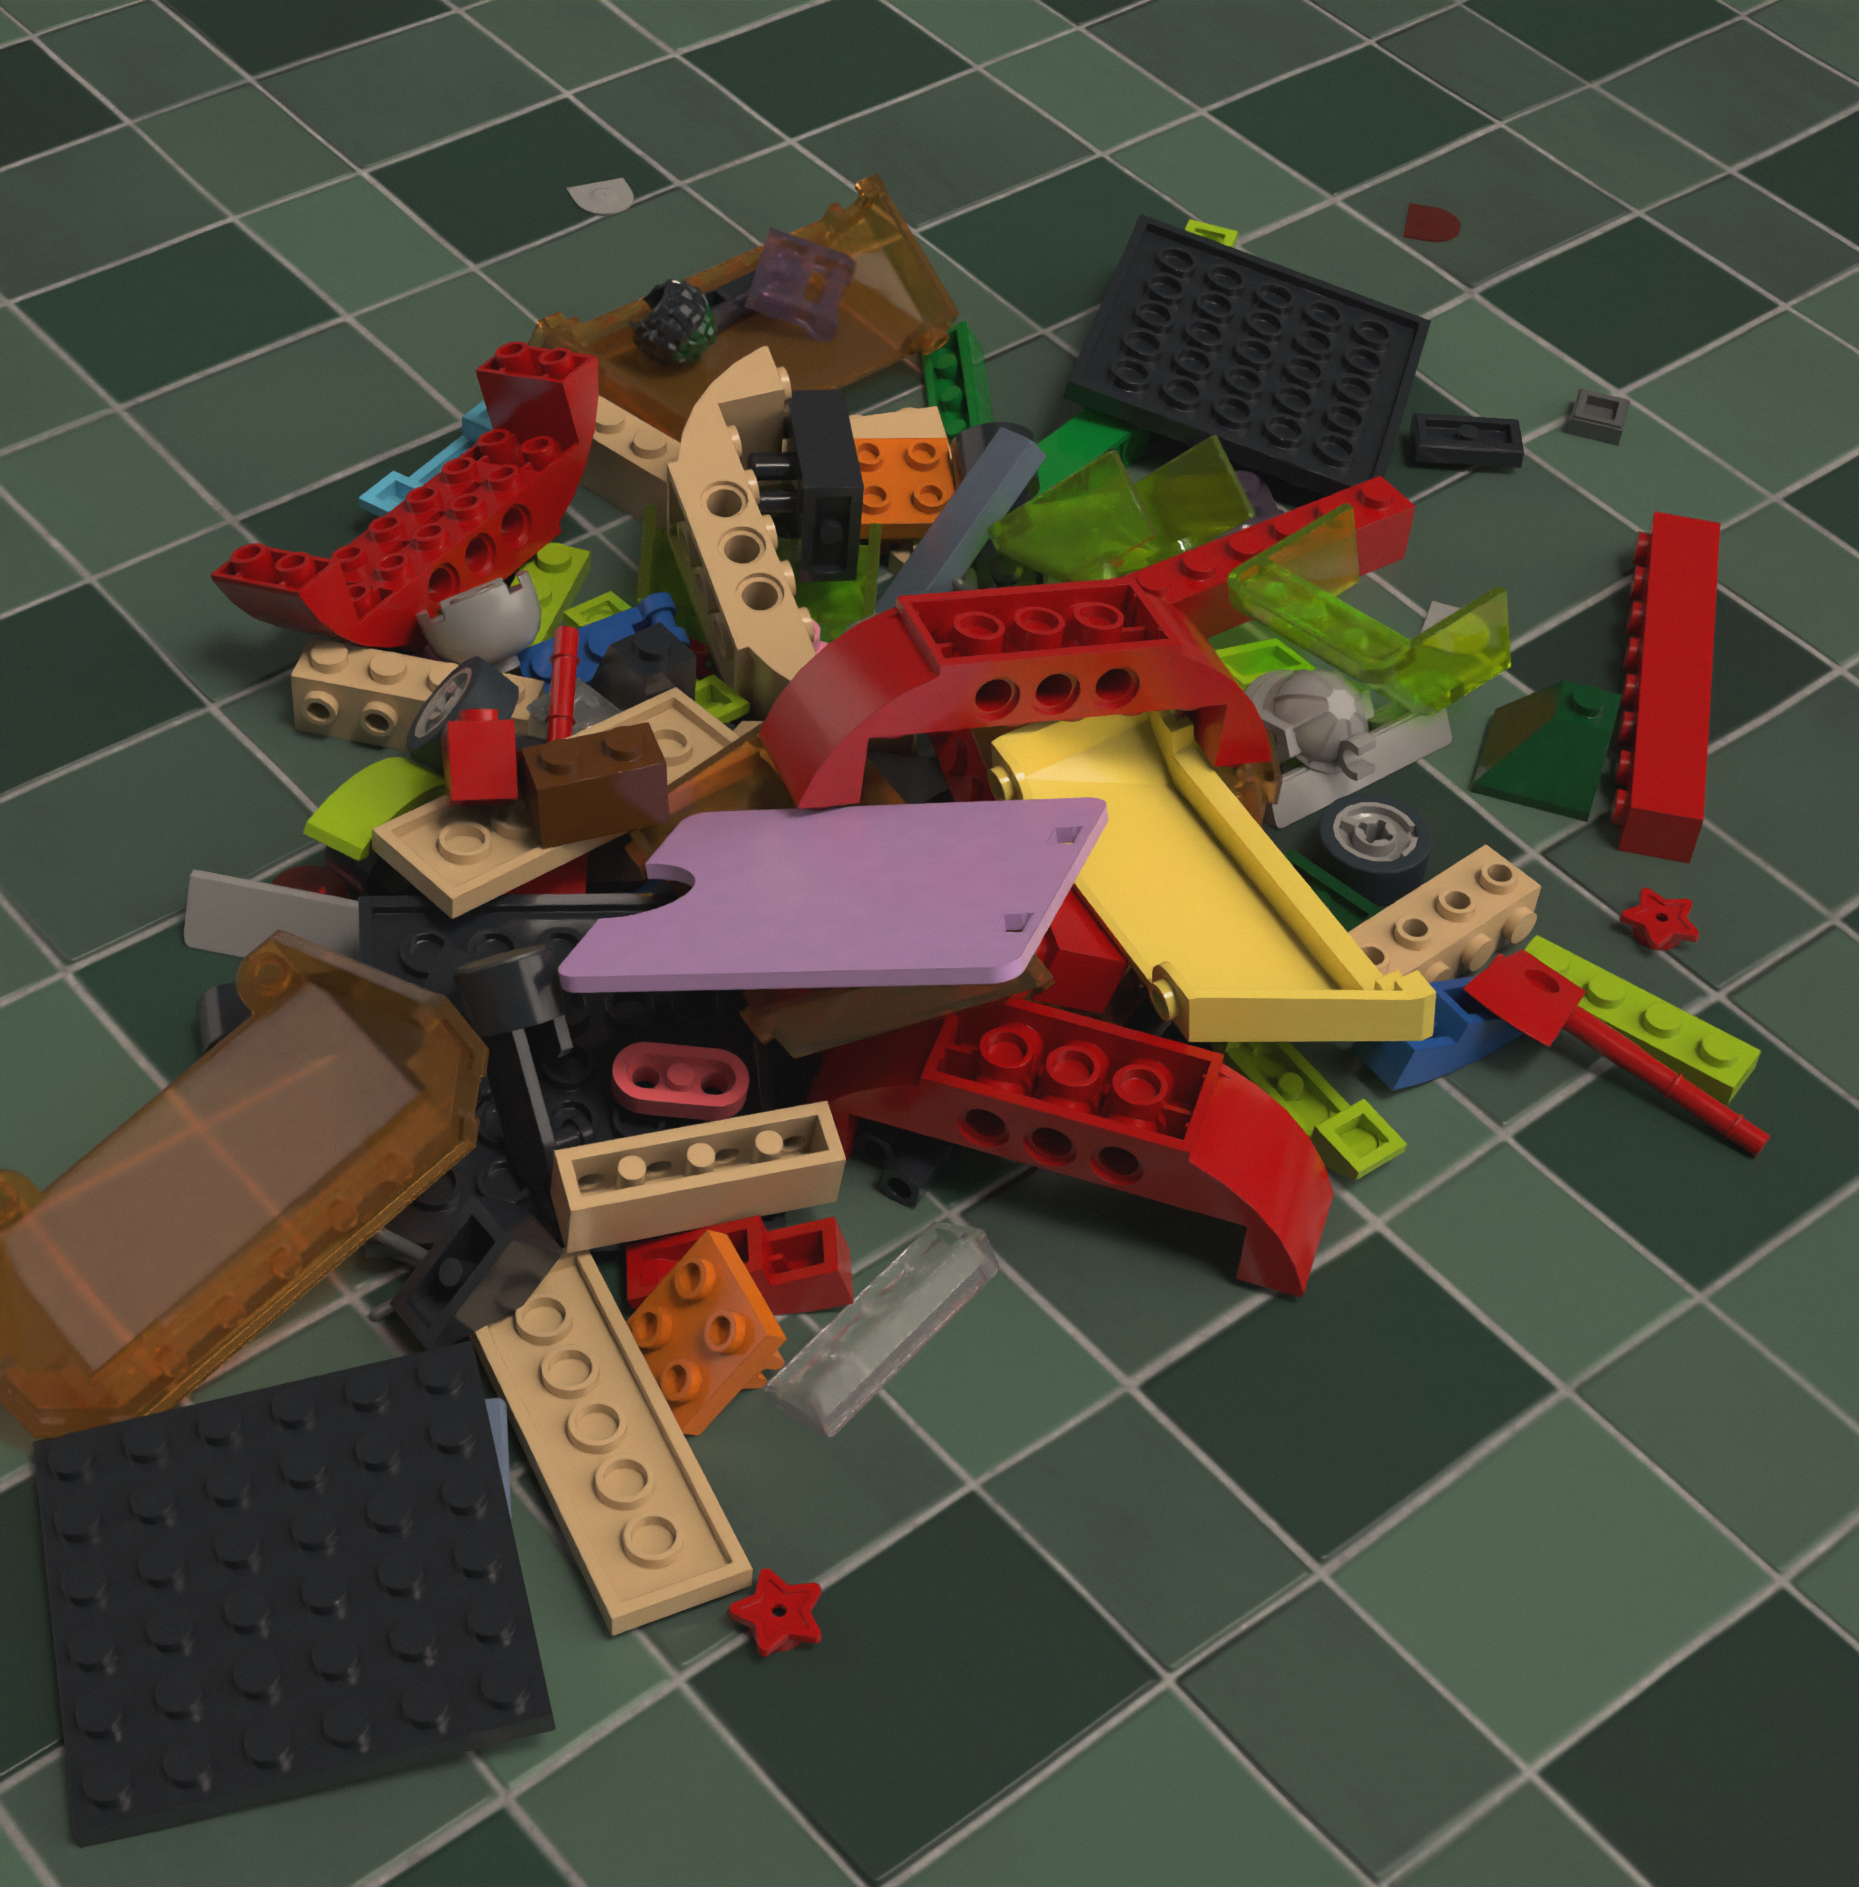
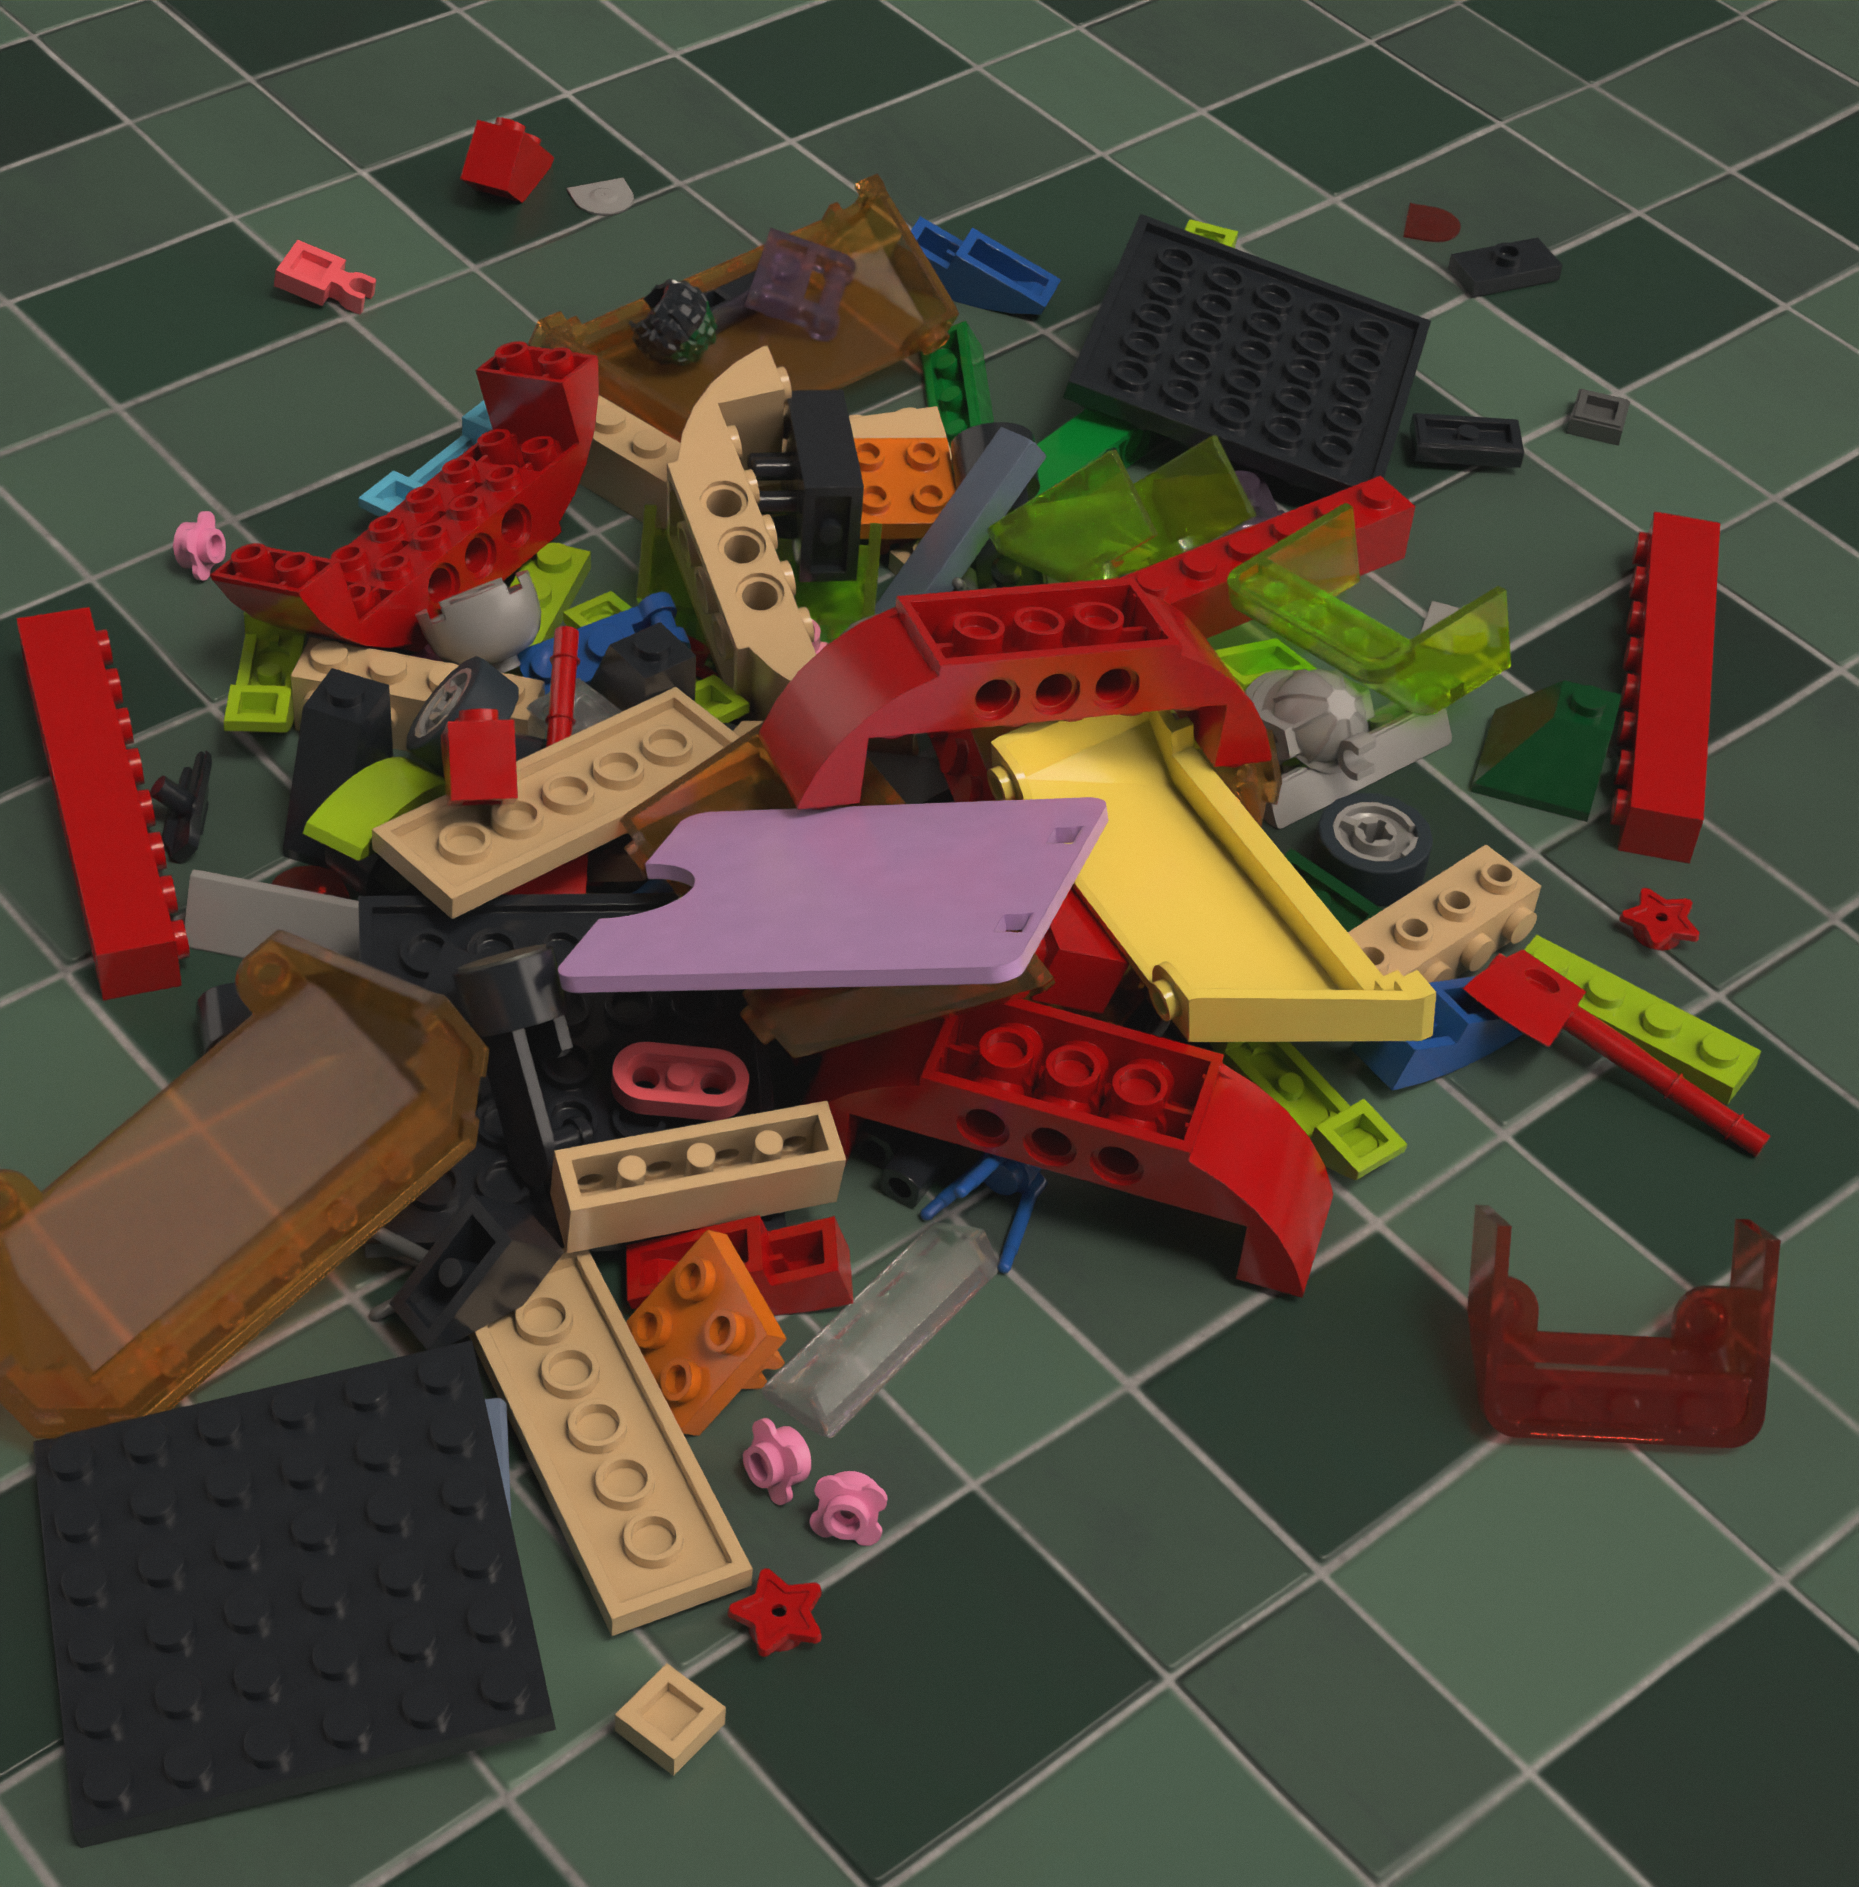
reddish brown slope [516,722,669,849] -> none
none -> red brick [16,607,190,1001]
none -> black piece [150,750,212,863]
none -> bright pink plate [173,511,226,581]
none -> lime slope [223,612,307,732]
none -> coral plate [274,240,376,315]
none -> black slope [283,668,393,872]
none -> red slope [460,117,554,203]
none -> tan plate [615,1663,726,1776]
none -> bright pink plate [743,1418,811,1505]
none -> bright pink plate [809,1471,888,1546]
none -> blue slope [888,216,1061,314]
none -> blue plant [920,1152,1048,1274]
none -> black plate [1448,237,1563,297]
none -> clear red windscreen [1467,1205,1781,1448]

